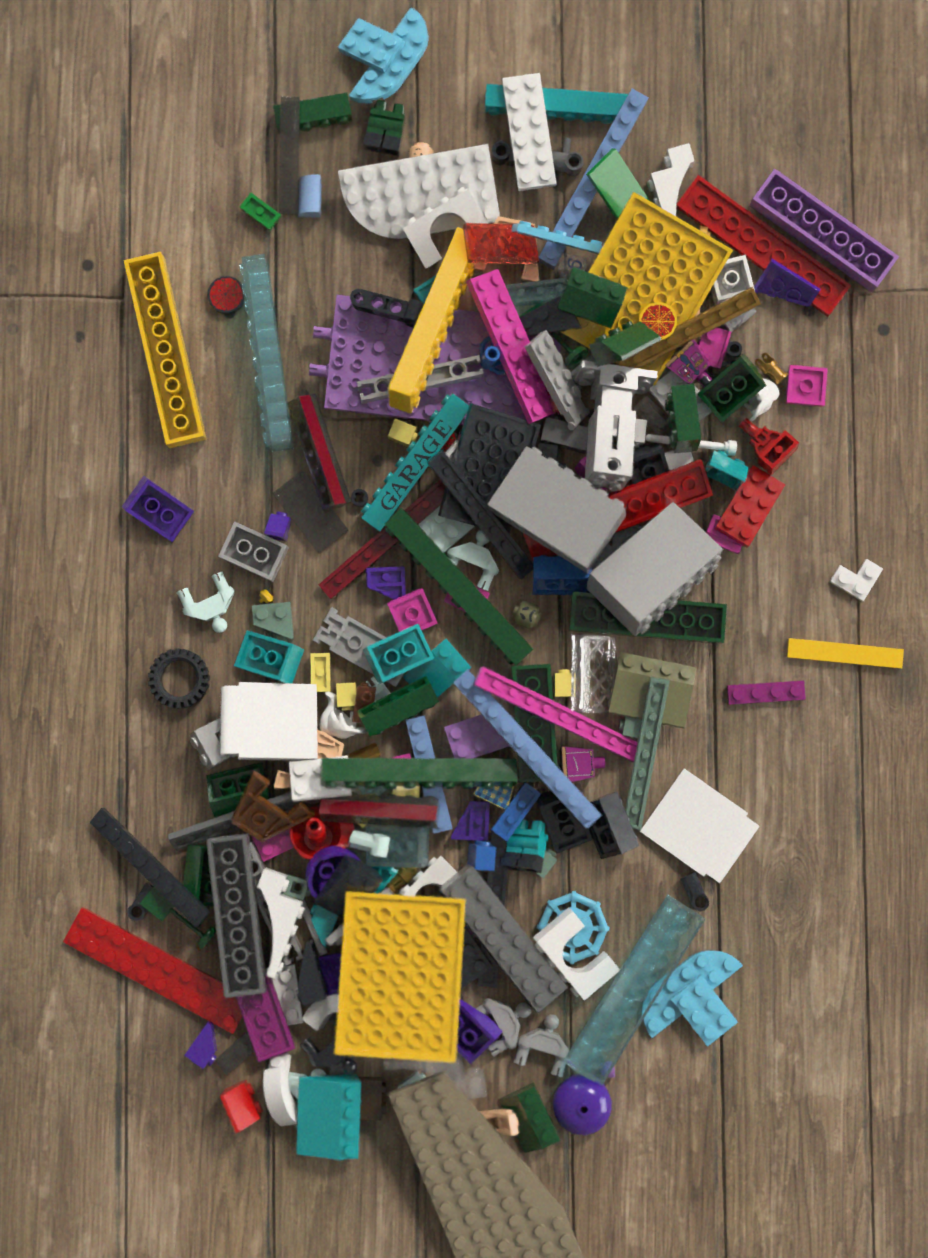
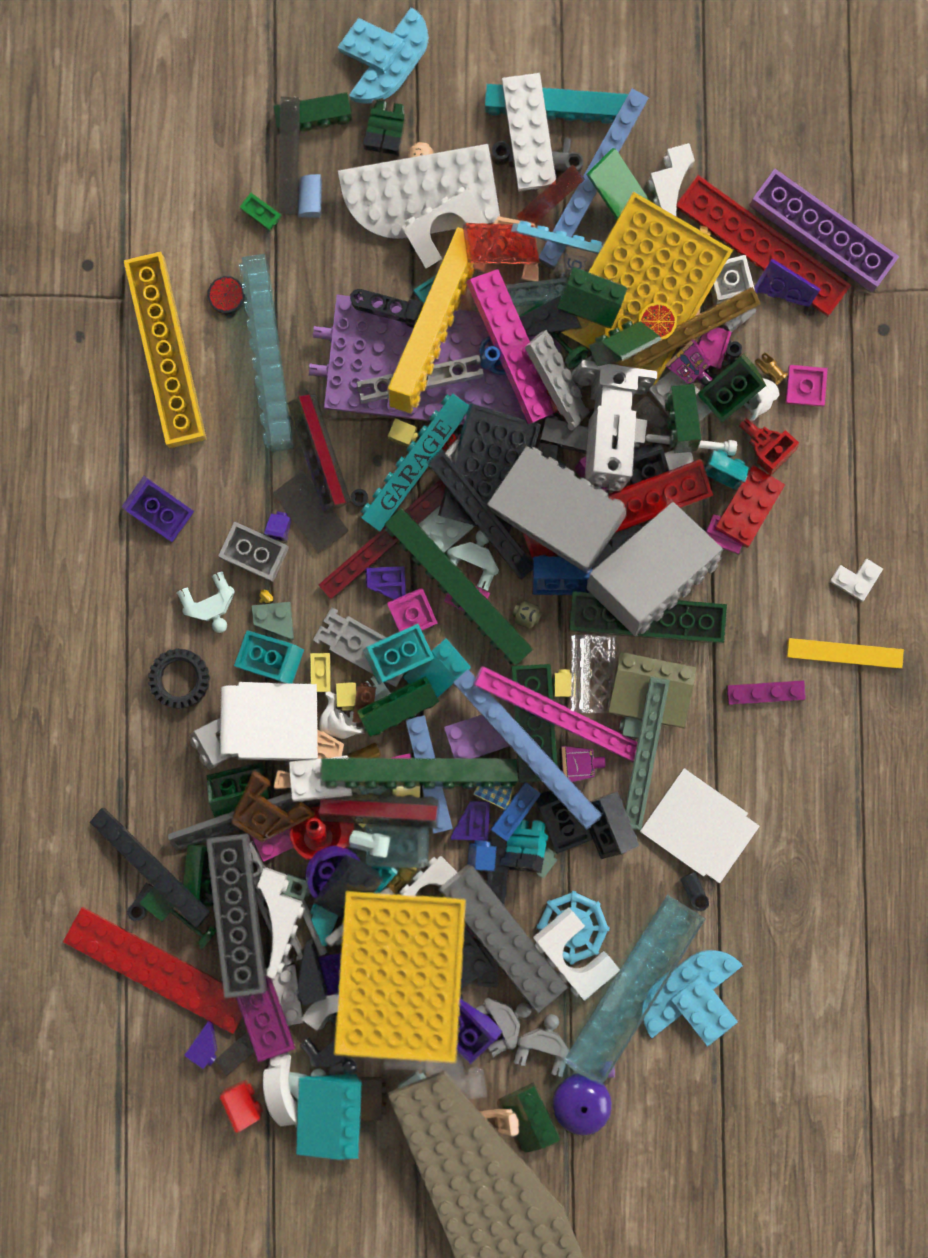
none -> clear red plate [516,165,585,224]

